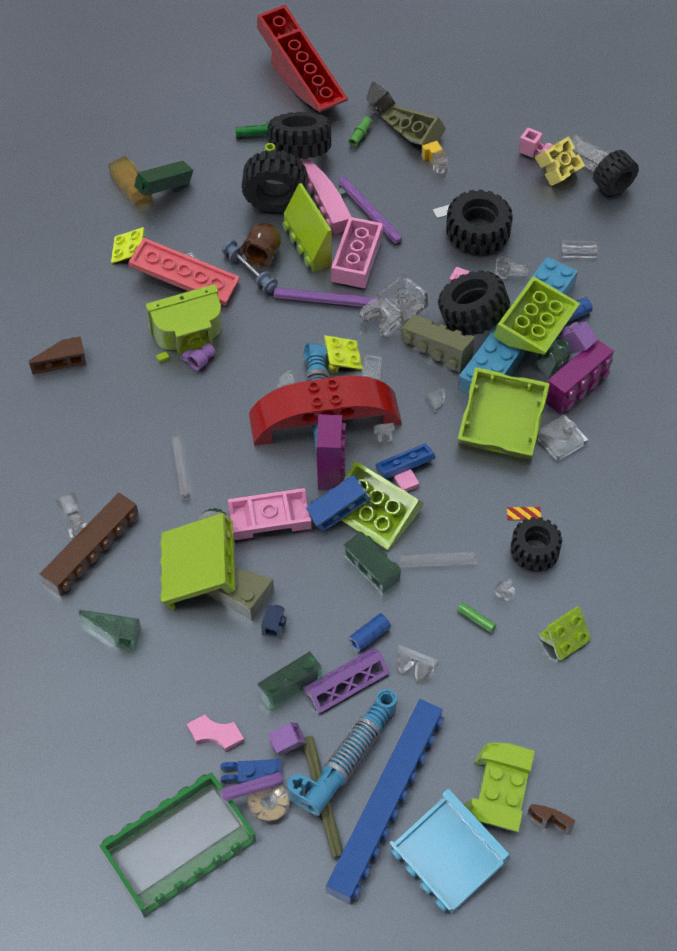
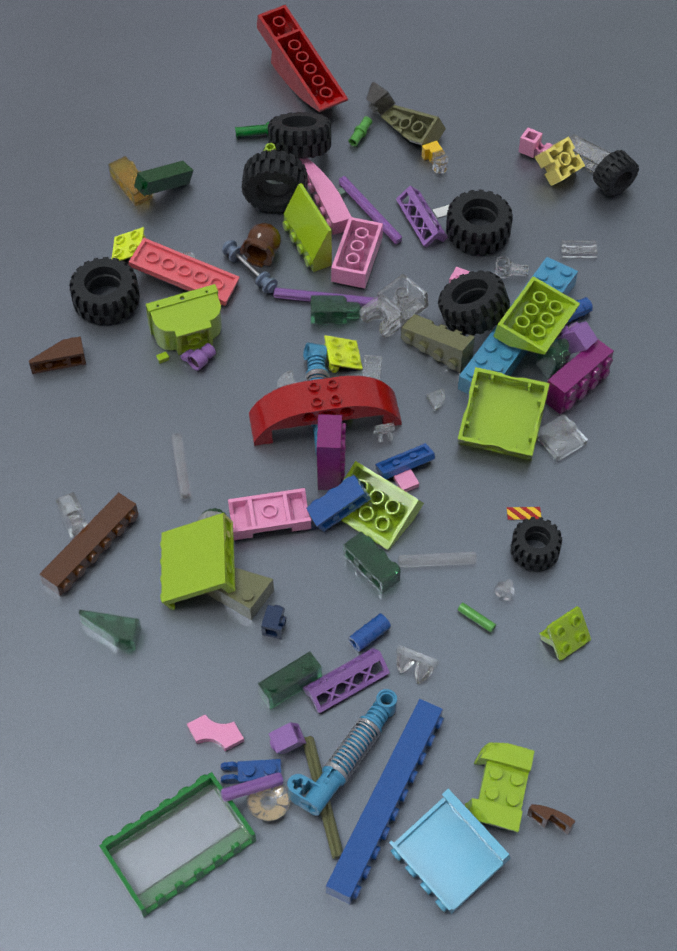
none -> black tyre [69,257,140,325]
none -> clear green hinge [311,295,361,324]
none -> medium lavender fence [396,186,448,247]

